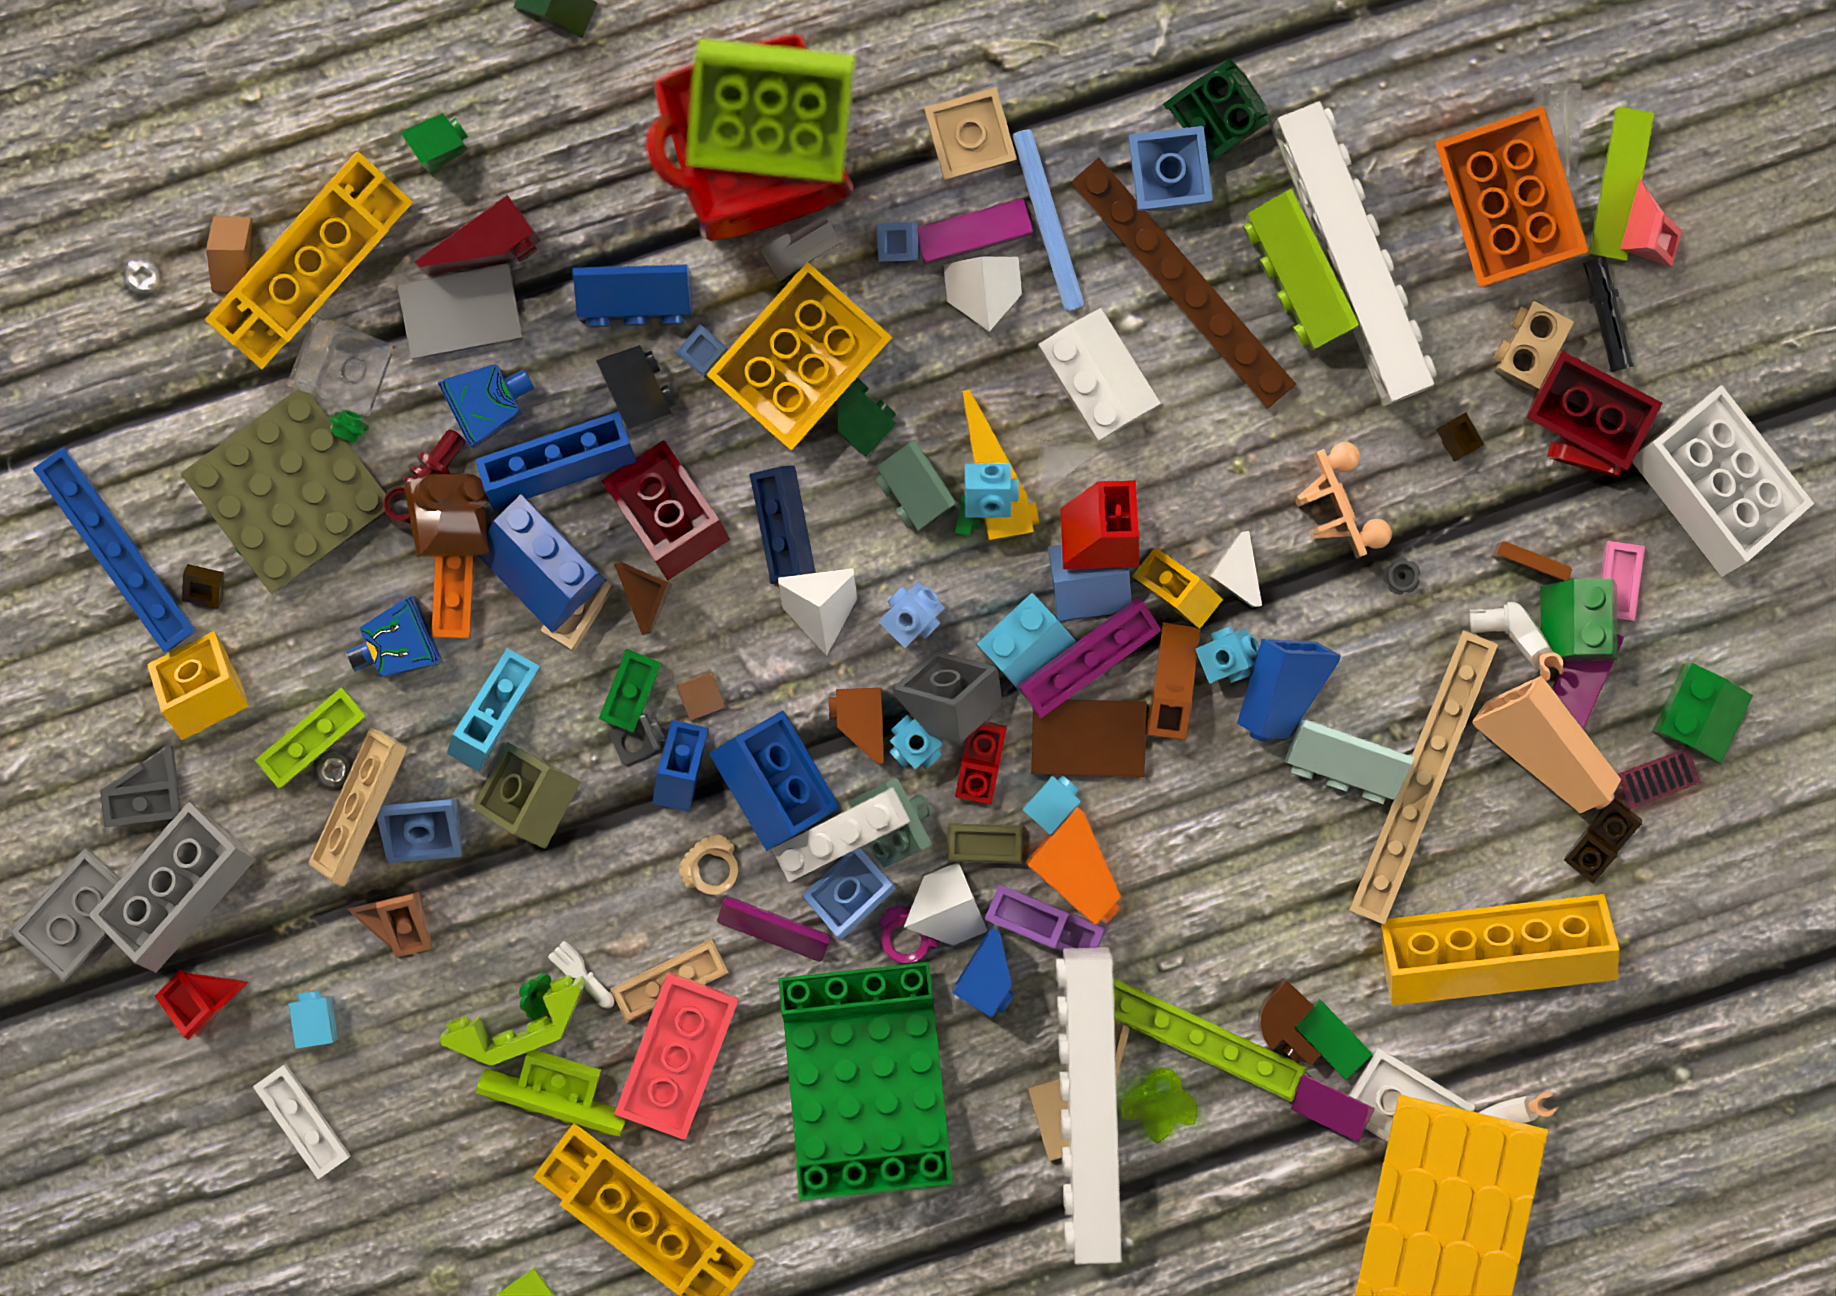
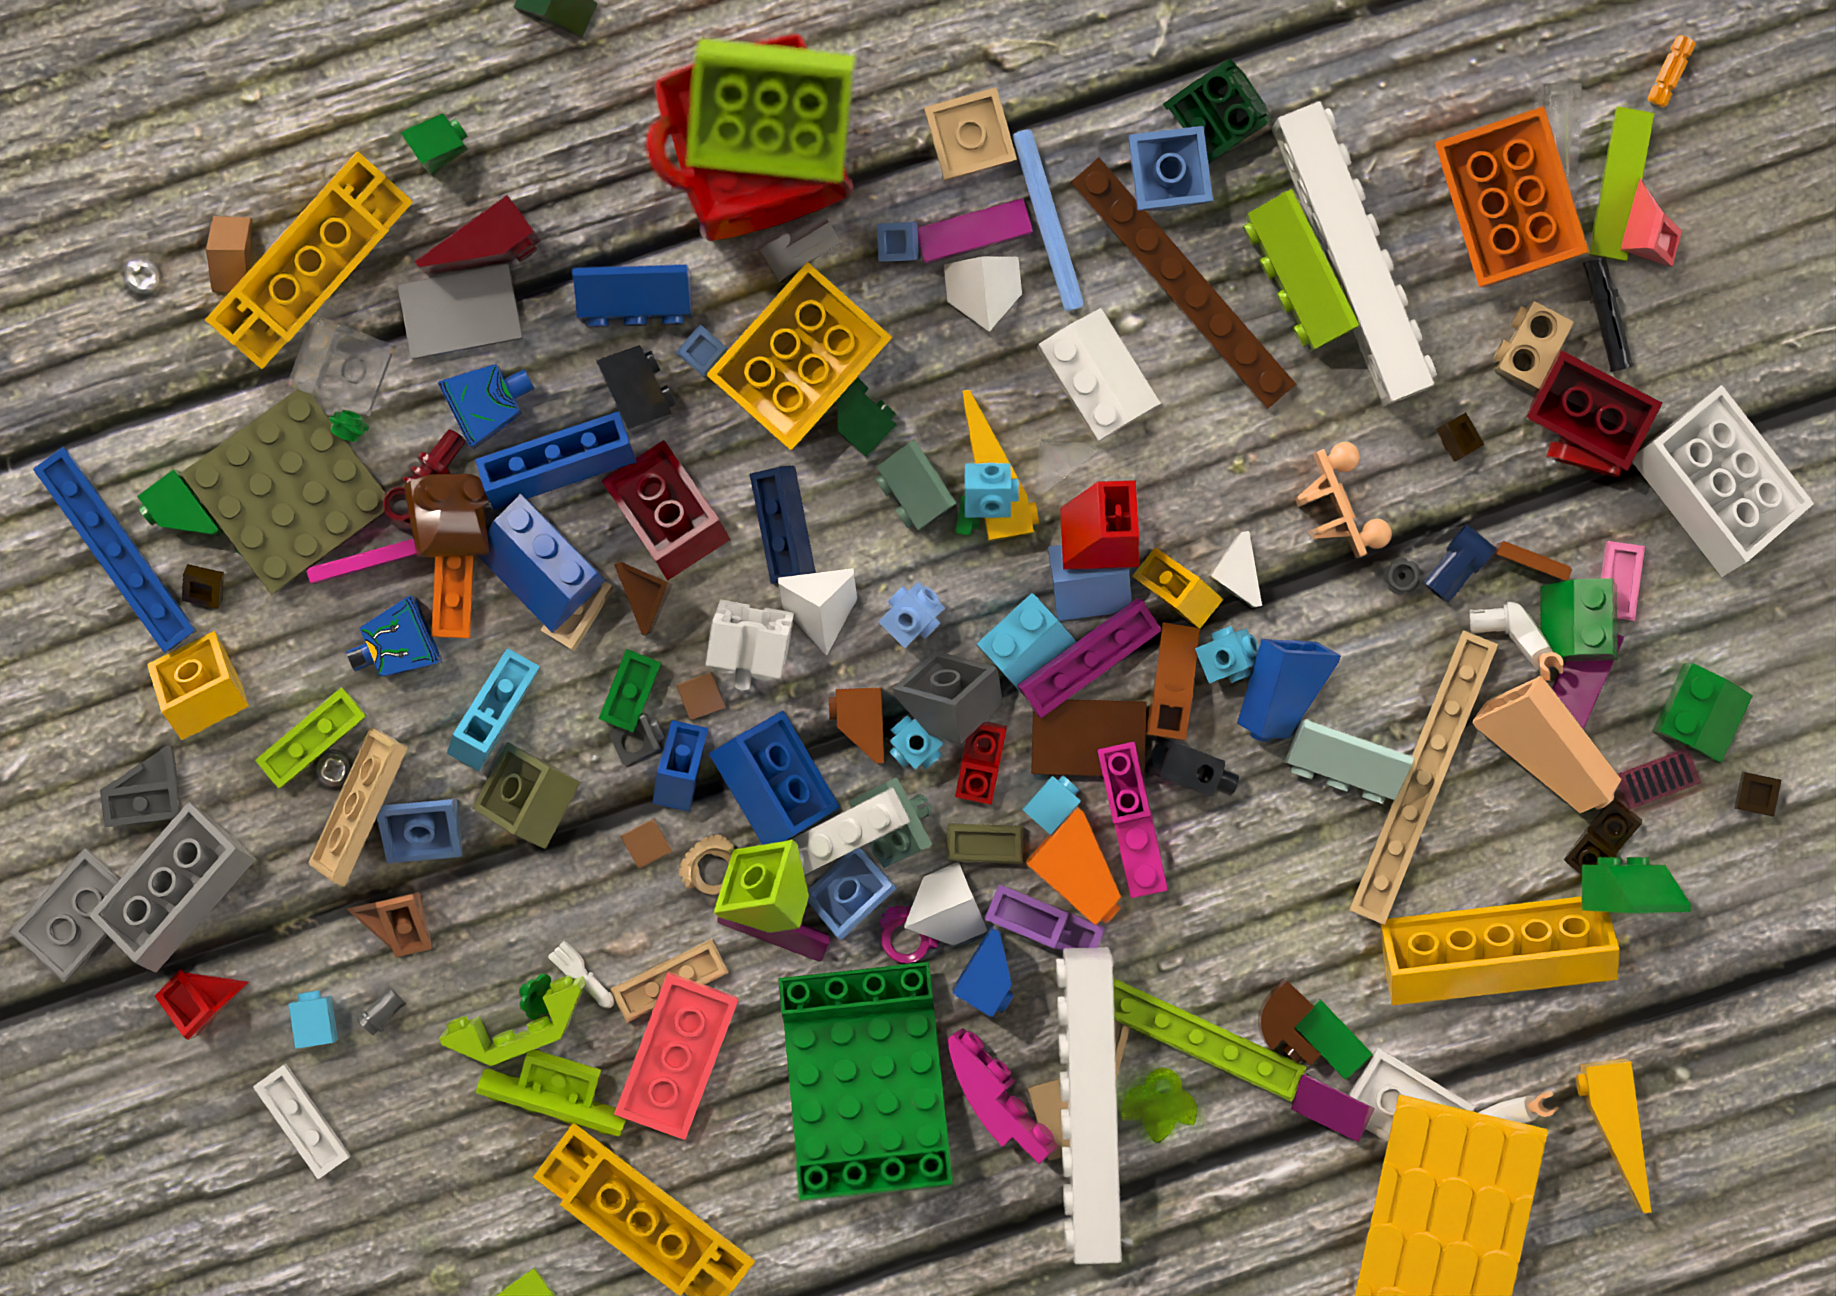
none -> green slope [137,469,224,536]
none -> dark pink tile [306,538,417,584]
none -> dark grey pin [357,987,406,1035]
none -> medium nougat slope [620,818,672,869]
none -> white brick [705,599,794,690]
none -> lime slope [714,840,809,933]
none -> dark pink slope [948,1028,1059,1164]
none -> dark pink slope [1097,742,1168,898]
none -> black torso [1145,736,1239,797]
none -> dark blue piece [1422,524,1496,603]
none -> yellow slope [1576,1058,1651,1213]
none -> green slope [1582,857,1691,914]
none -> light orange axle [1648,35,1696,108]
none -> dark brown plate [1734,772,1782,817]

